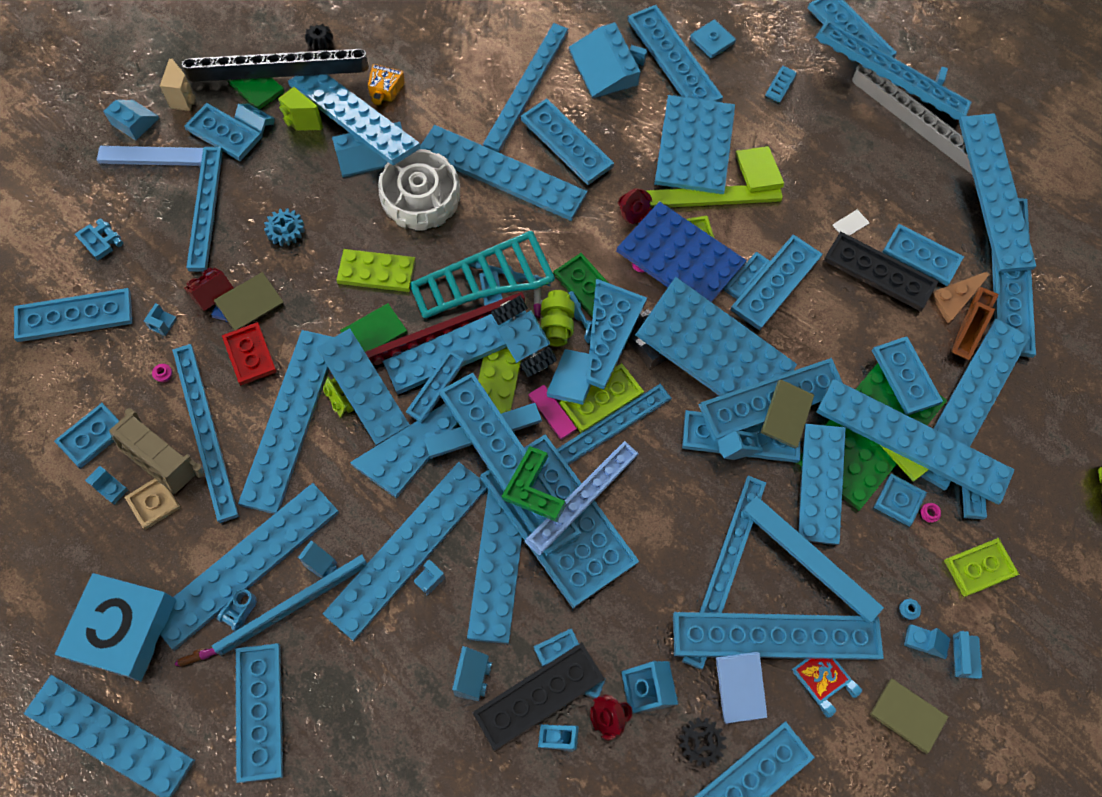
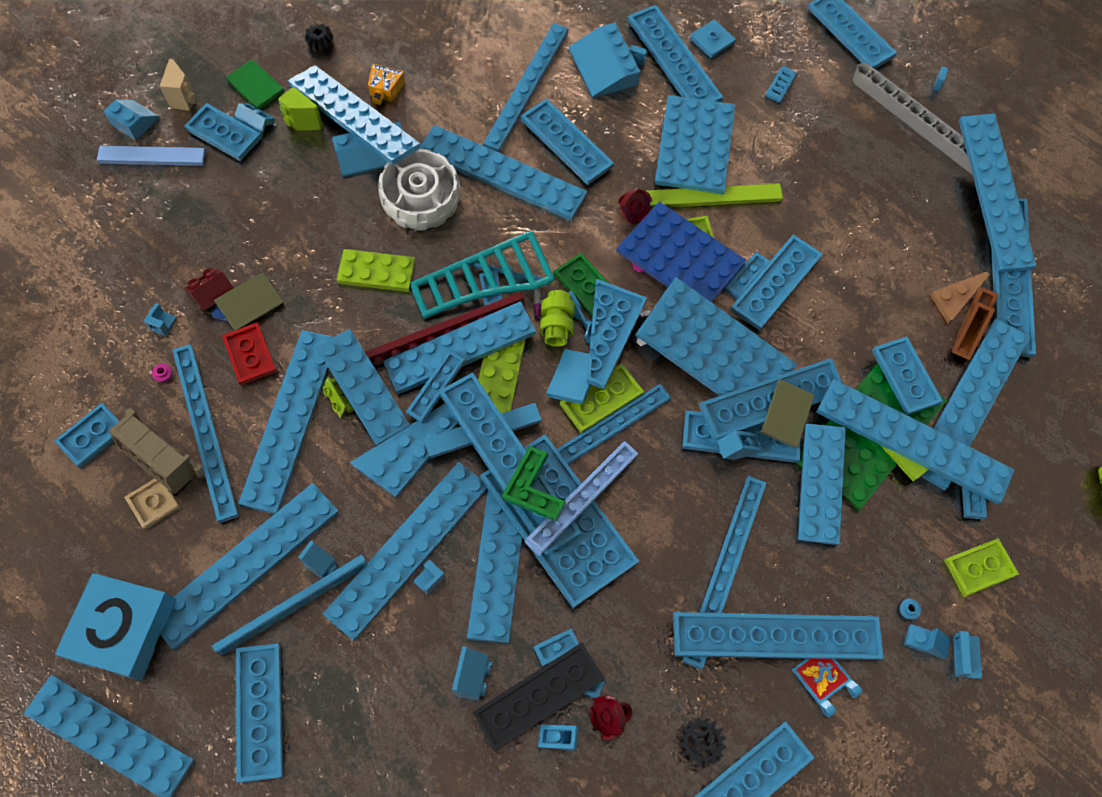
dark azure plate [14,288,132,342] -> none
dark azure plate [75,219,123,261] -> none
dark azure slope [85,466,128,505] -> none
piece [175,648,217,667] -> none
black beam [182,49,369,82] -> none
dark azure plate [186,147,223,271] -> none
dark azure piece [217,589,257,632] -> none
dark azure gear [264,208,305,246] -> none
green tile [340,303,408,352] -> none
plate [491,295,557,377] -> none
dark pink tile [528,385,577,441] -> none
dark azure slope [621,661,678,714] -> none
light blue tile [716,652,767,724] -> none
lime tile [735,146,784,192] -> none
dark azure tile [742,496,884,624] -> none
dark azure plate [815,20,972,120] -> none
black plate [823,231,938,311] -> none
white sticker [832,209,869,236] -> none
olive tile [870,679,948,754] -> none
dark azure tile [873,473,927,527] -> none
dark azure plate [882,224,964,286] -> none
dark pink plate [920,503,941,523] -> none

